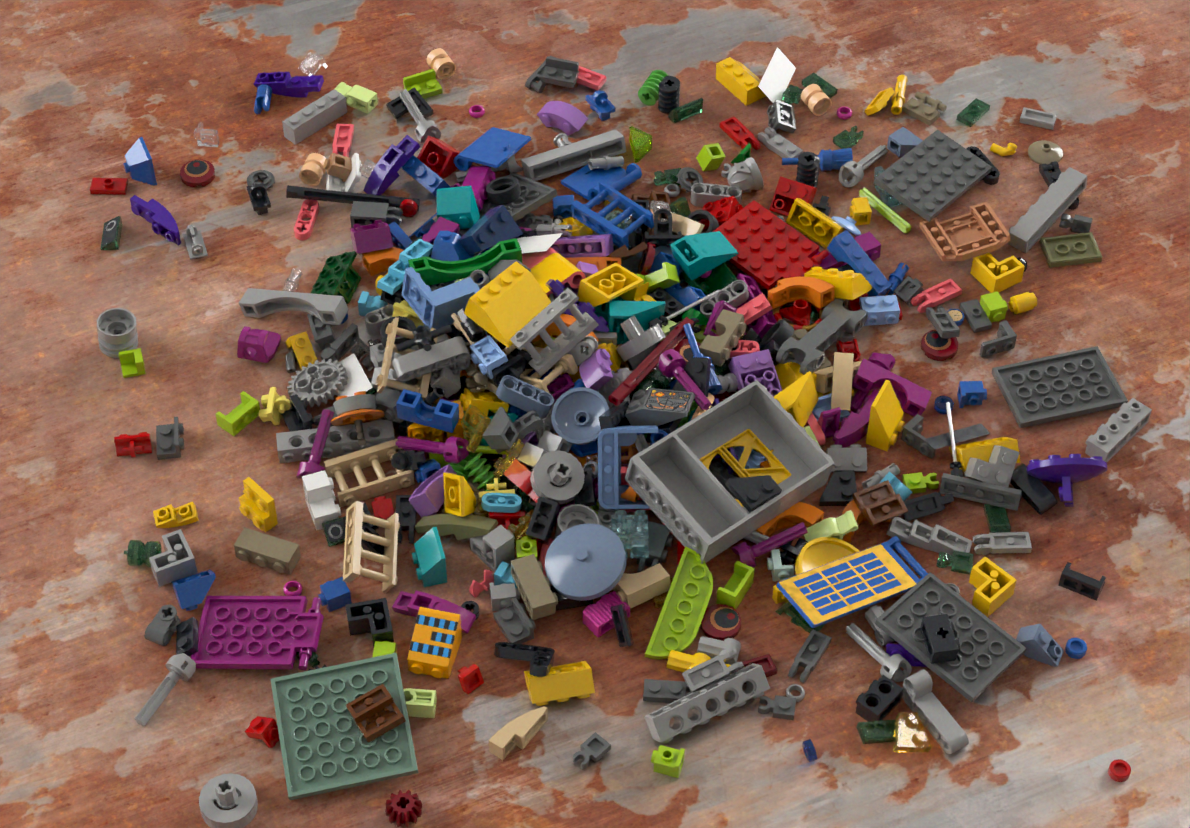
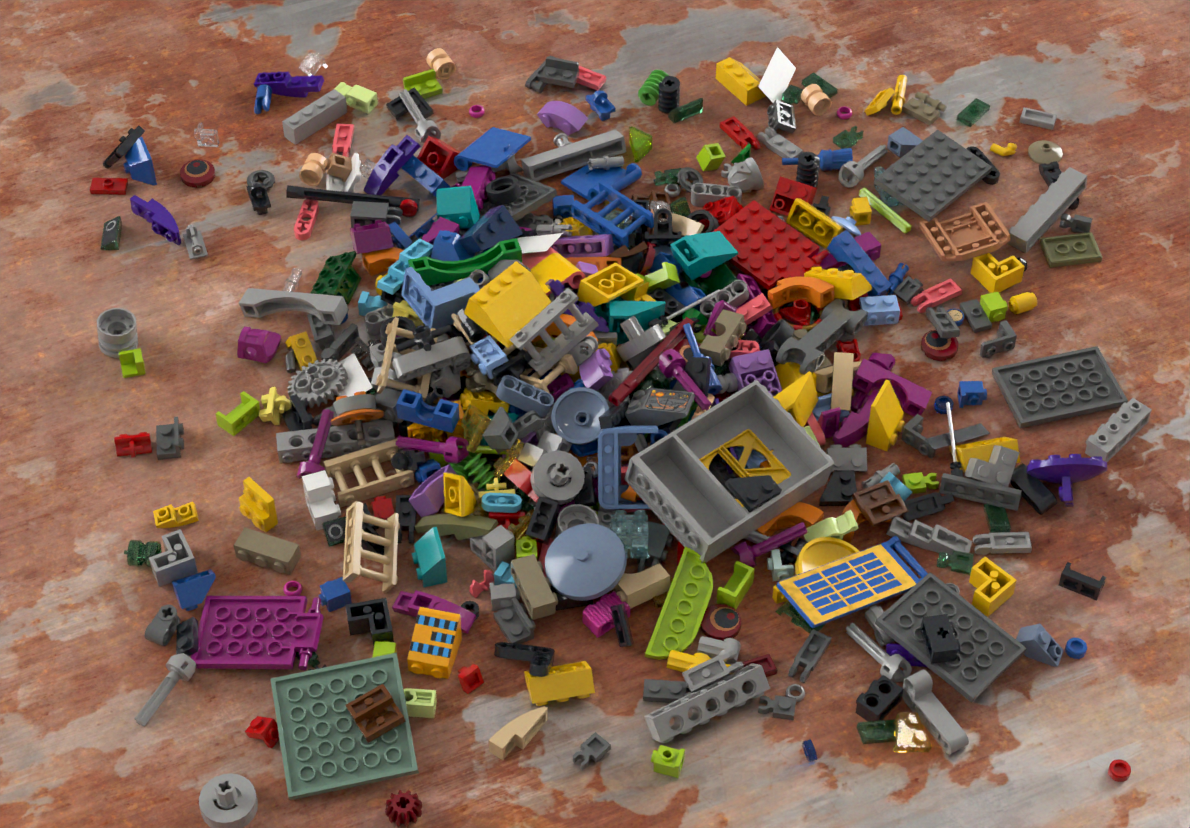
none -> black container [103,125,145,169]

